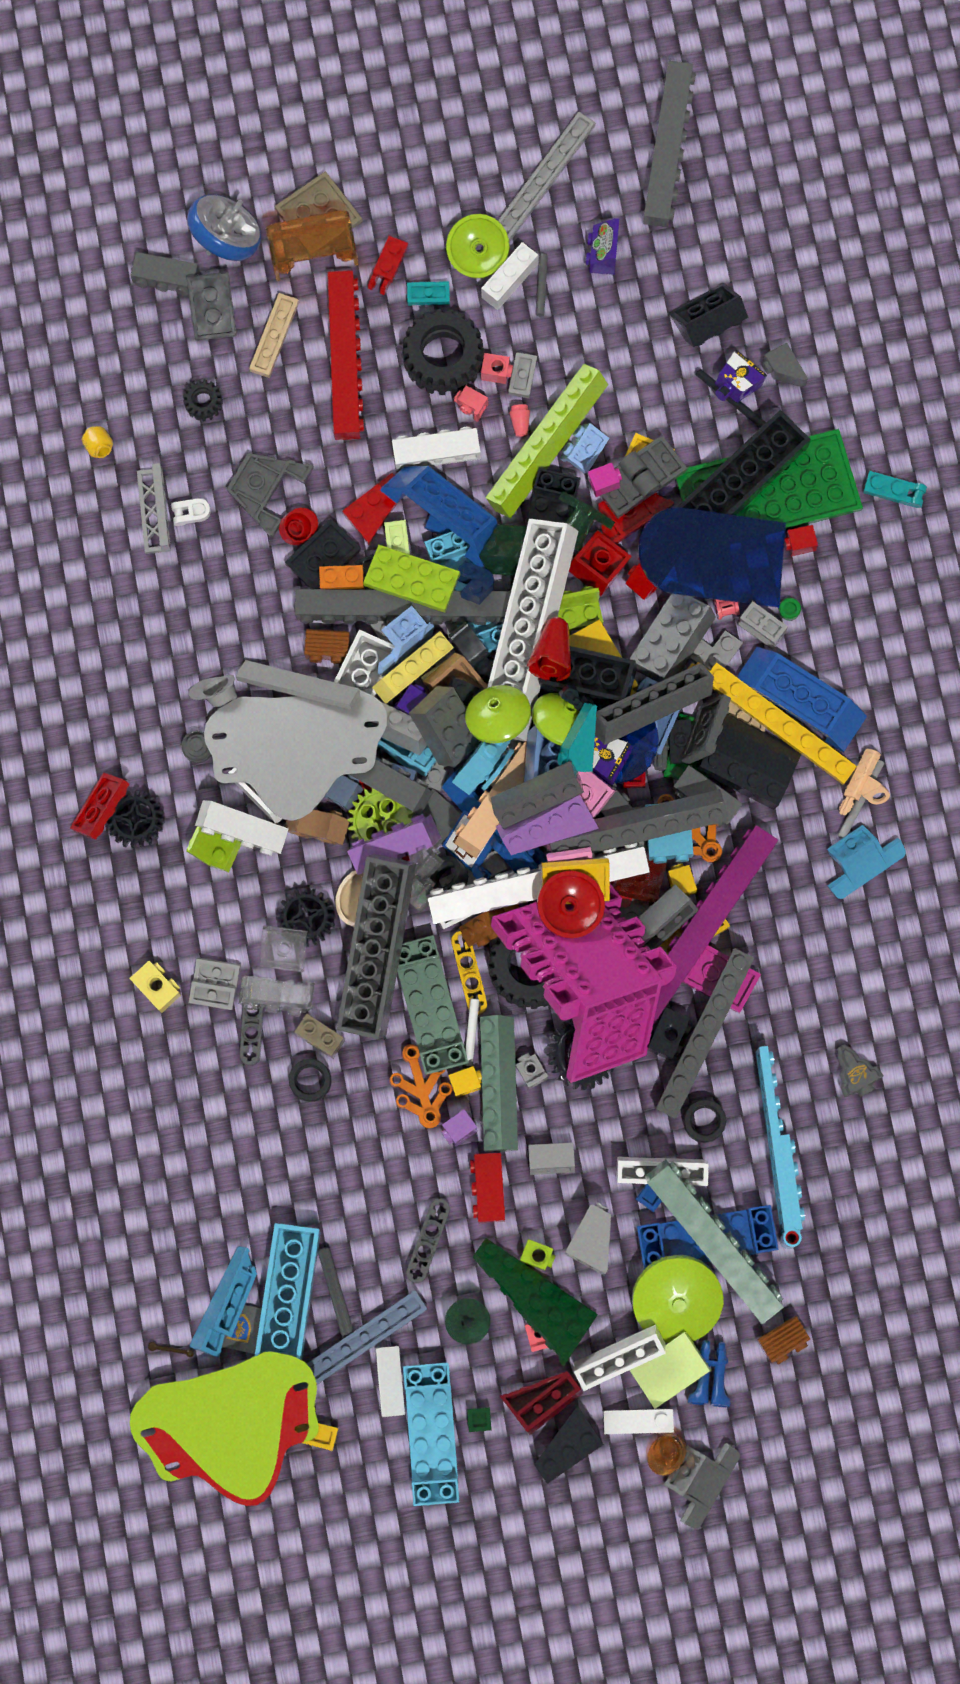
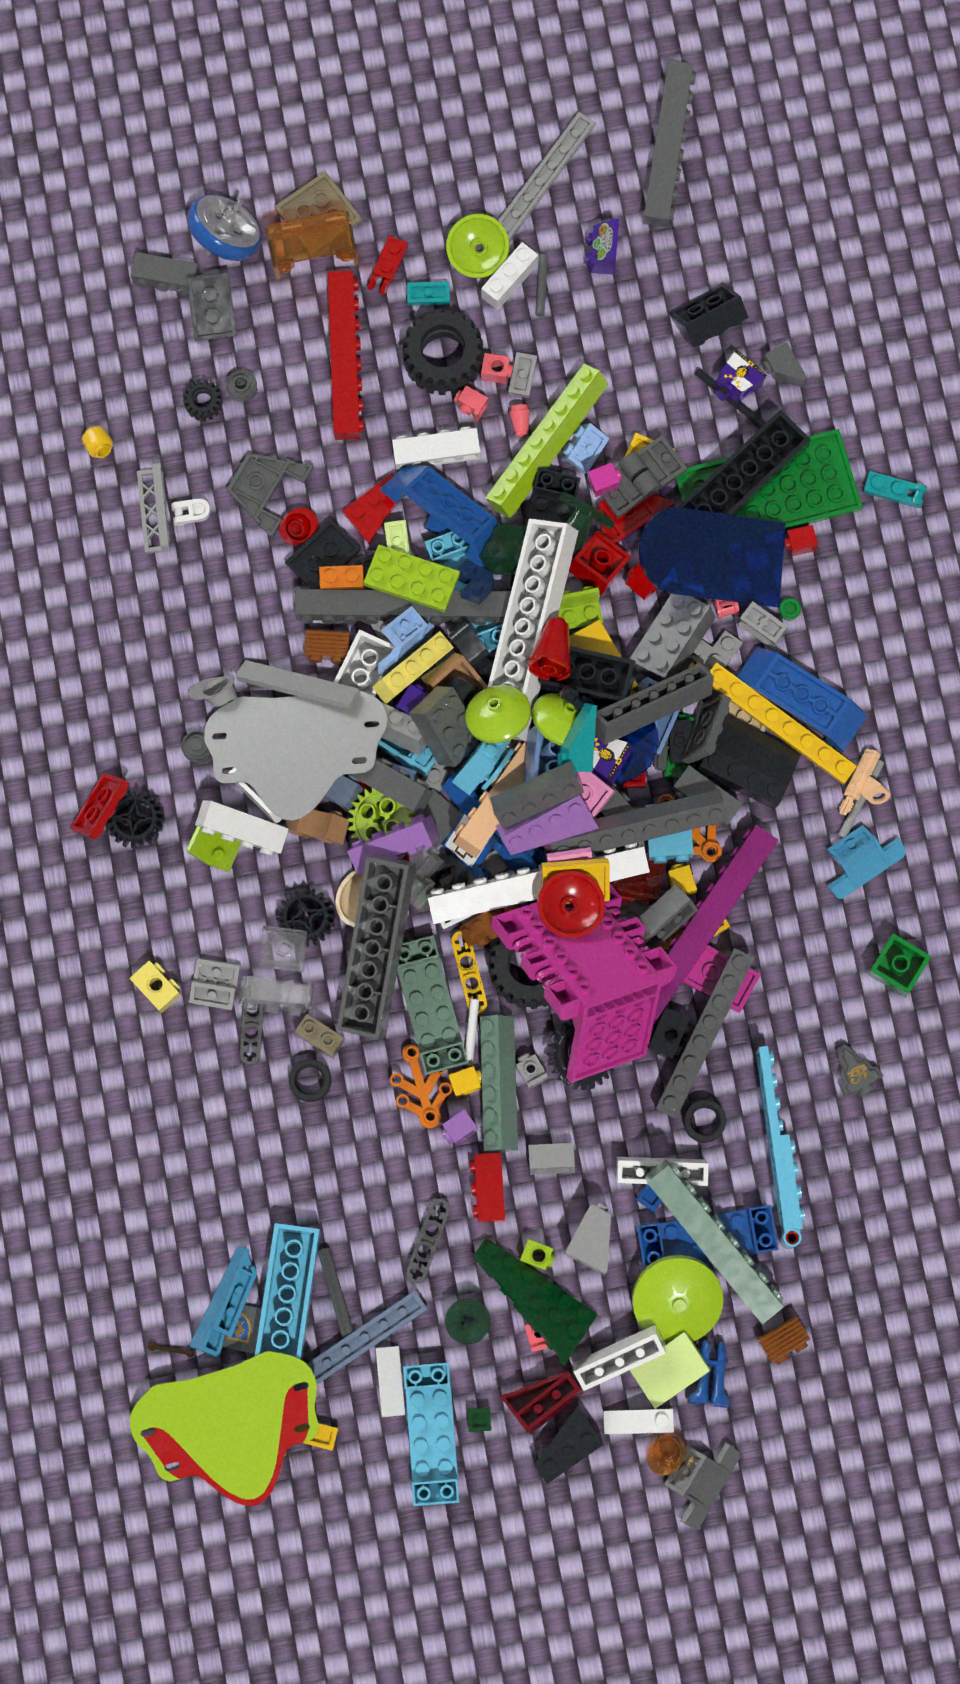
tan plate [249,293,299,378] -> none
none -> dark grey plate [226,370,258,402]
none -> green brick [867,934,932,998]

